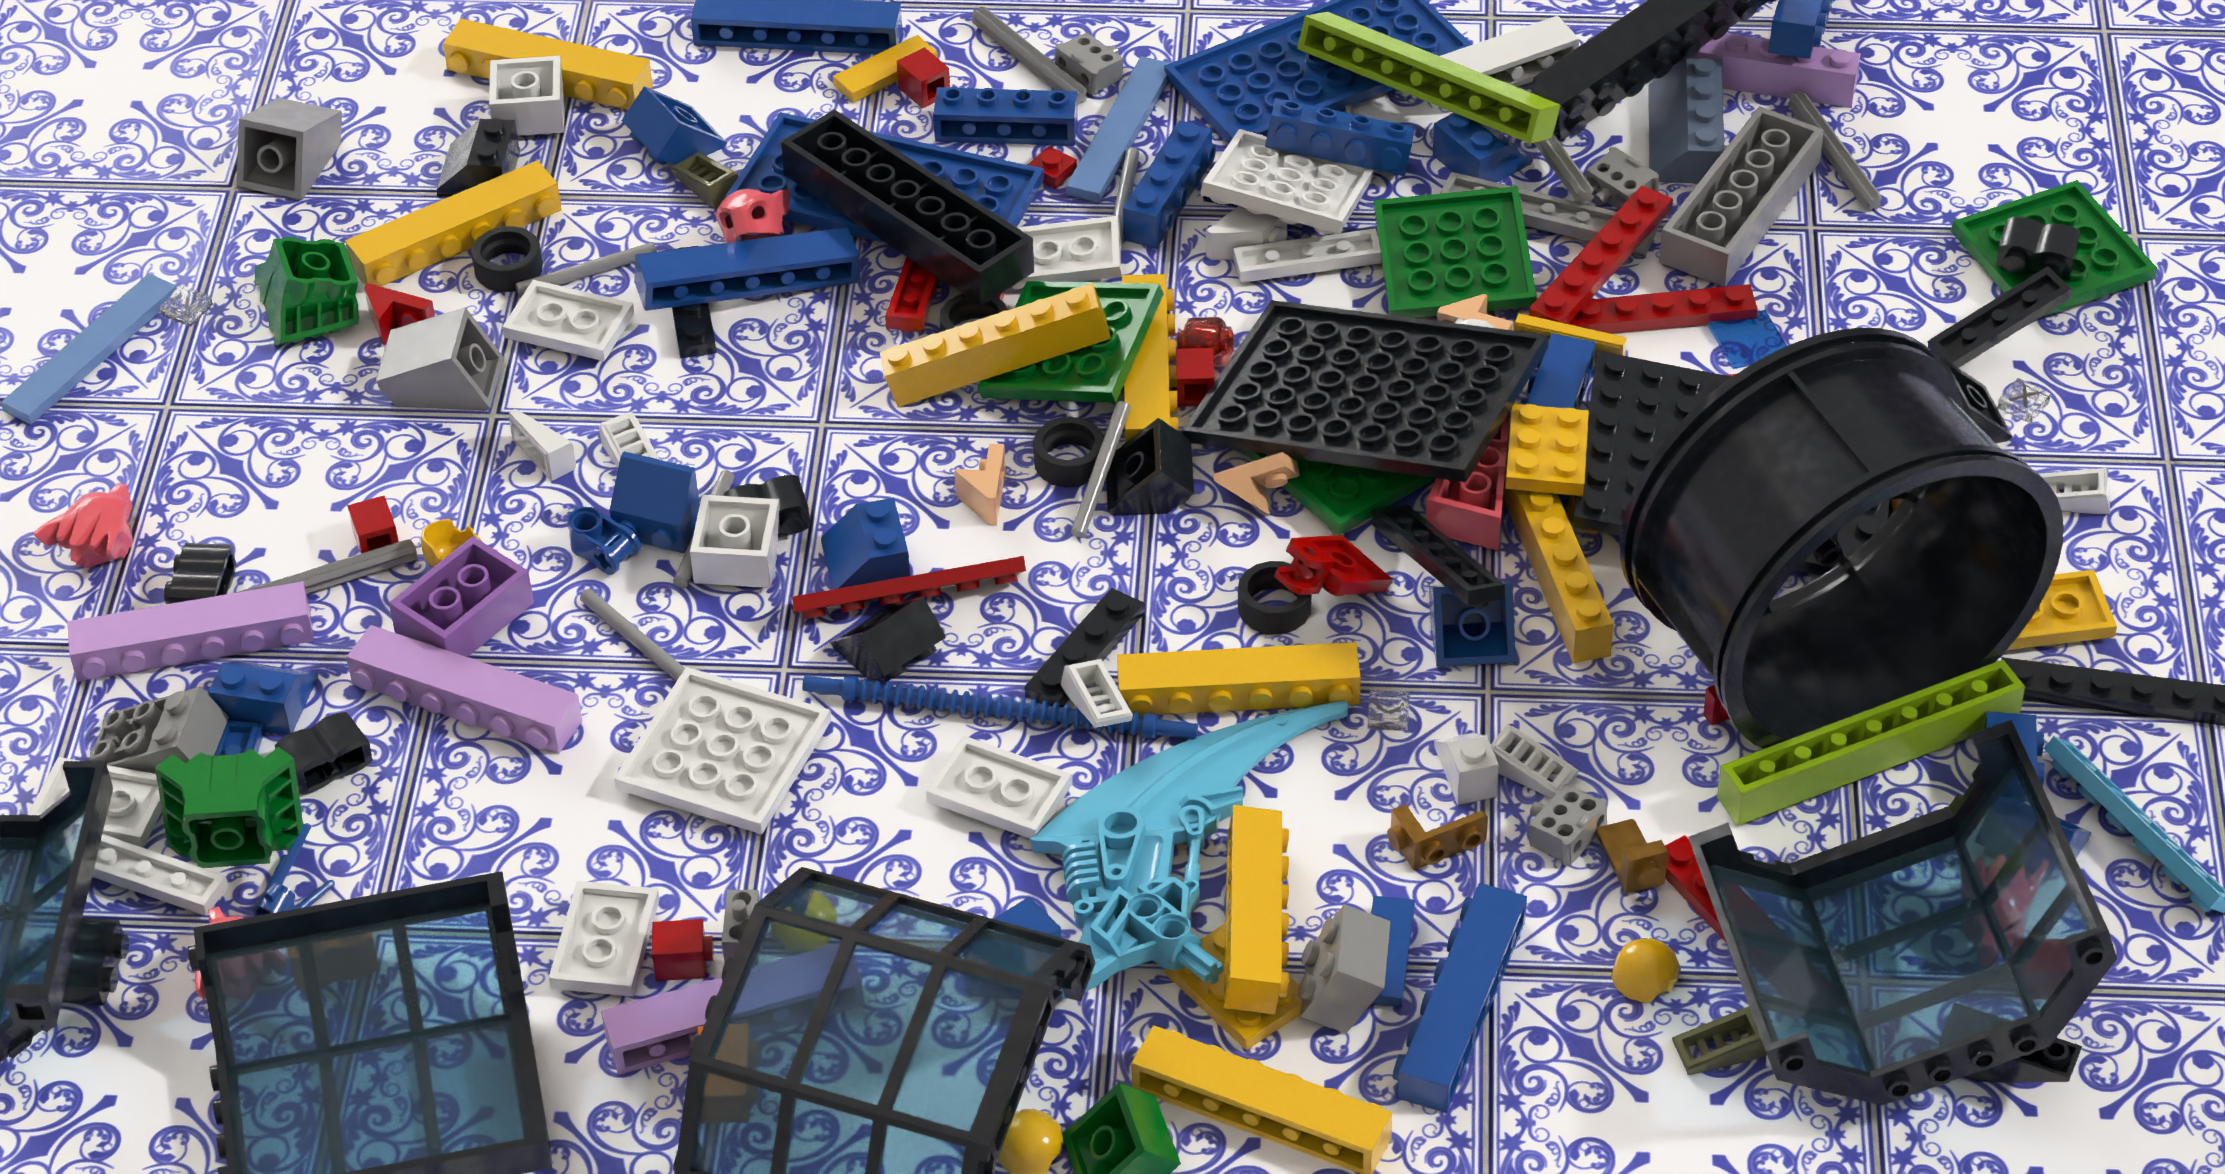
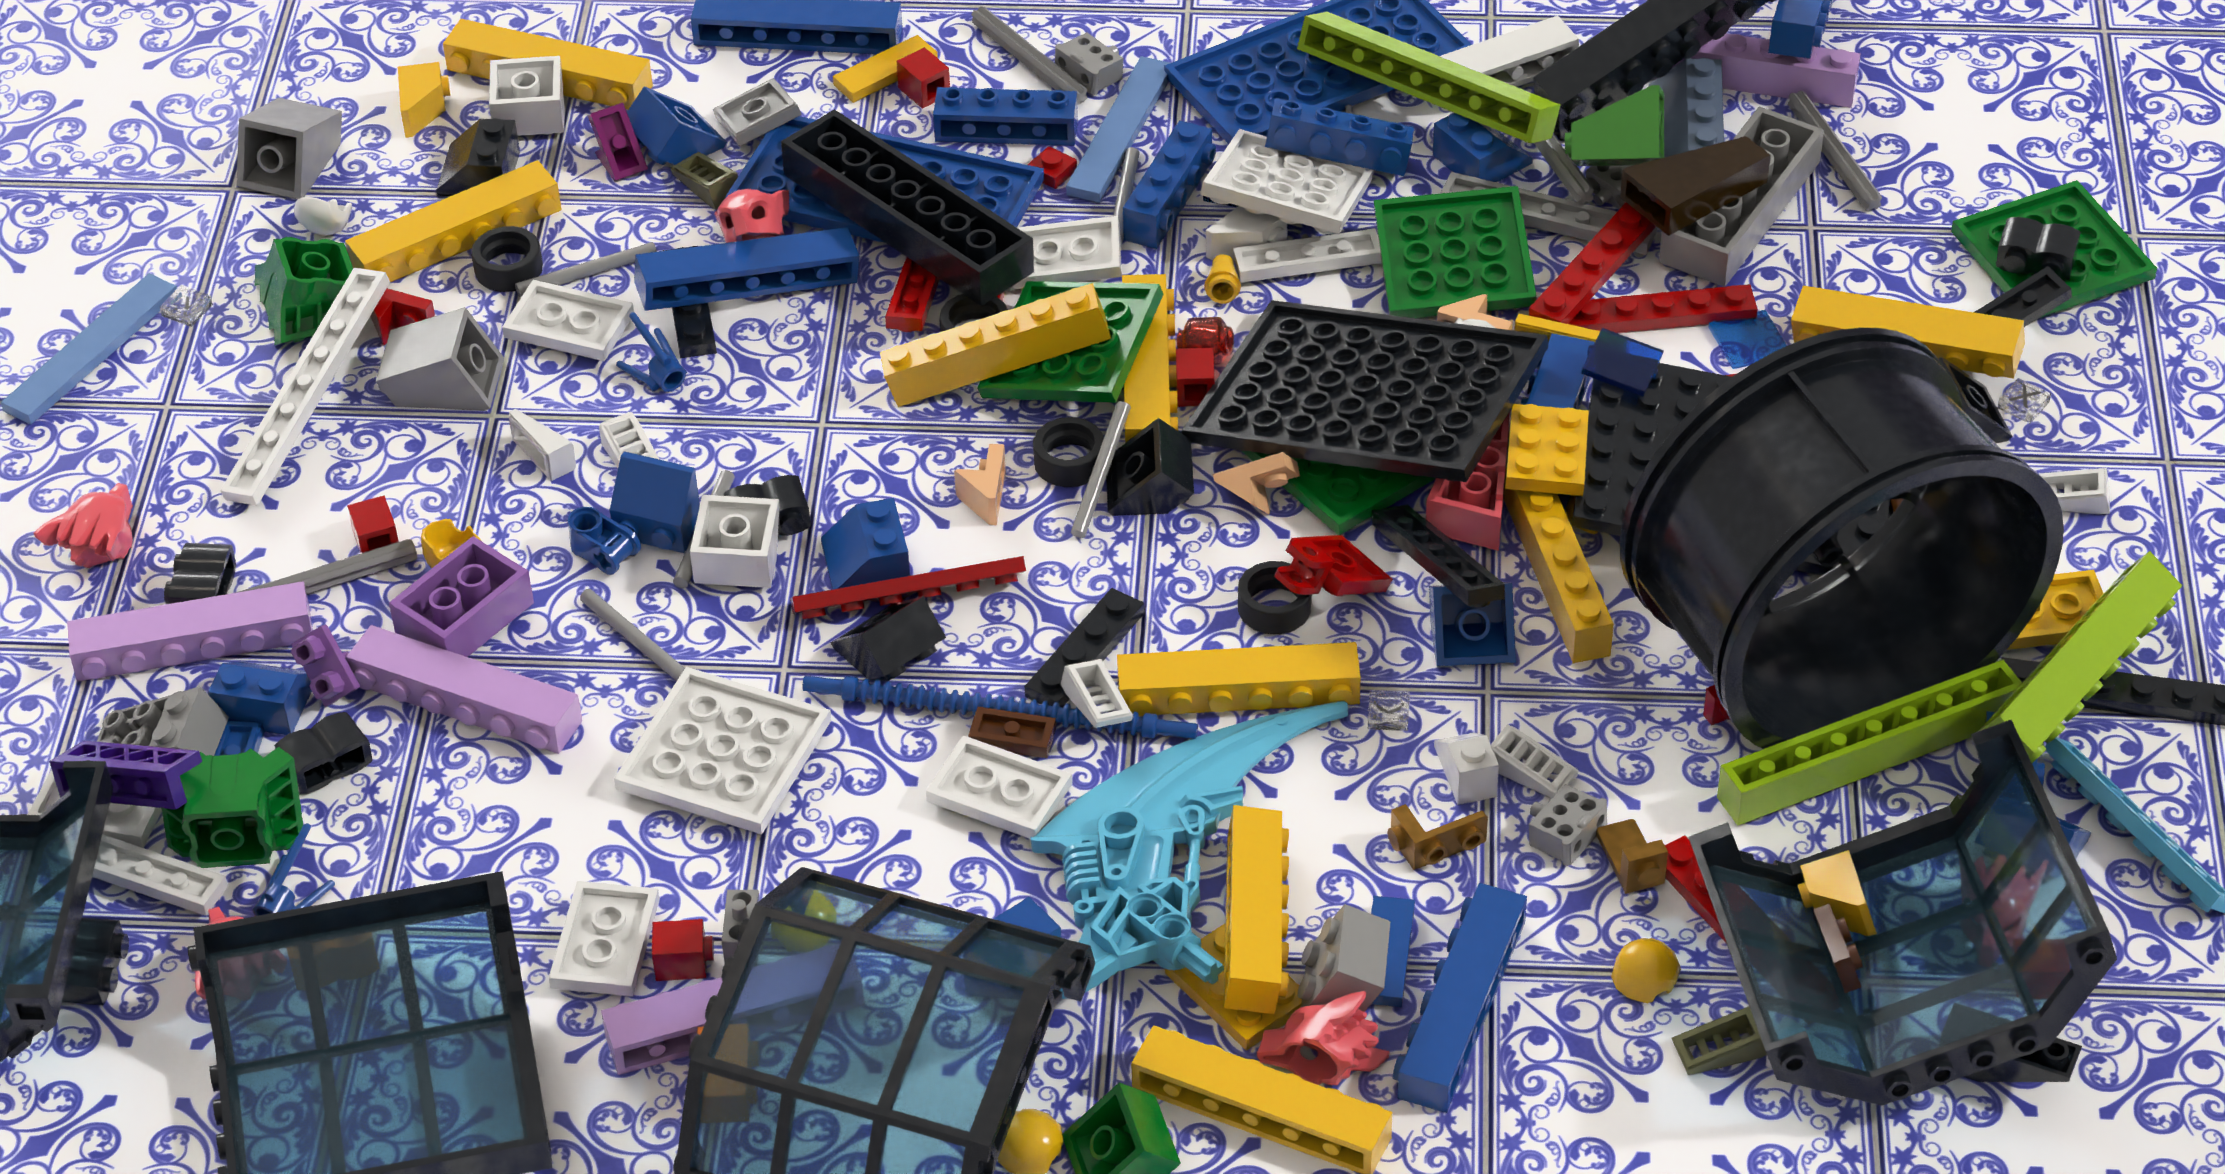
none -> dark purple fence [49,740,202,809]
none -> white plate [220,268,390,506]
none -> medium lavender hips [291,624,361,707]
none -> white hair [294,196,352,236]
none -> yellow slope [397,62,451,138]
none -> magenta slope [588,102,648,181]
none -> blue plant [616,312,687,392]
none -> light grey tile [712,78,802,146]
none -> reddish brown plate [968,706,1056,758]
none -> yellow cone [1204,254,1241,304]
none -> coral piece [1257,991,1390,1086]
none -> bright green slope [1565,85,1664,166]
none -> clear blue piece [1581,328,1664,397]
none -> dark brown slope [1620,136,1770,236]
none -> yellow brick [1791,285,2025,379]
none -> yellow slope [1798,850,1877,936]
none -> reddish brown plate [1813,904,1864,993]
none -> lime brick [1979,551,2183,763]

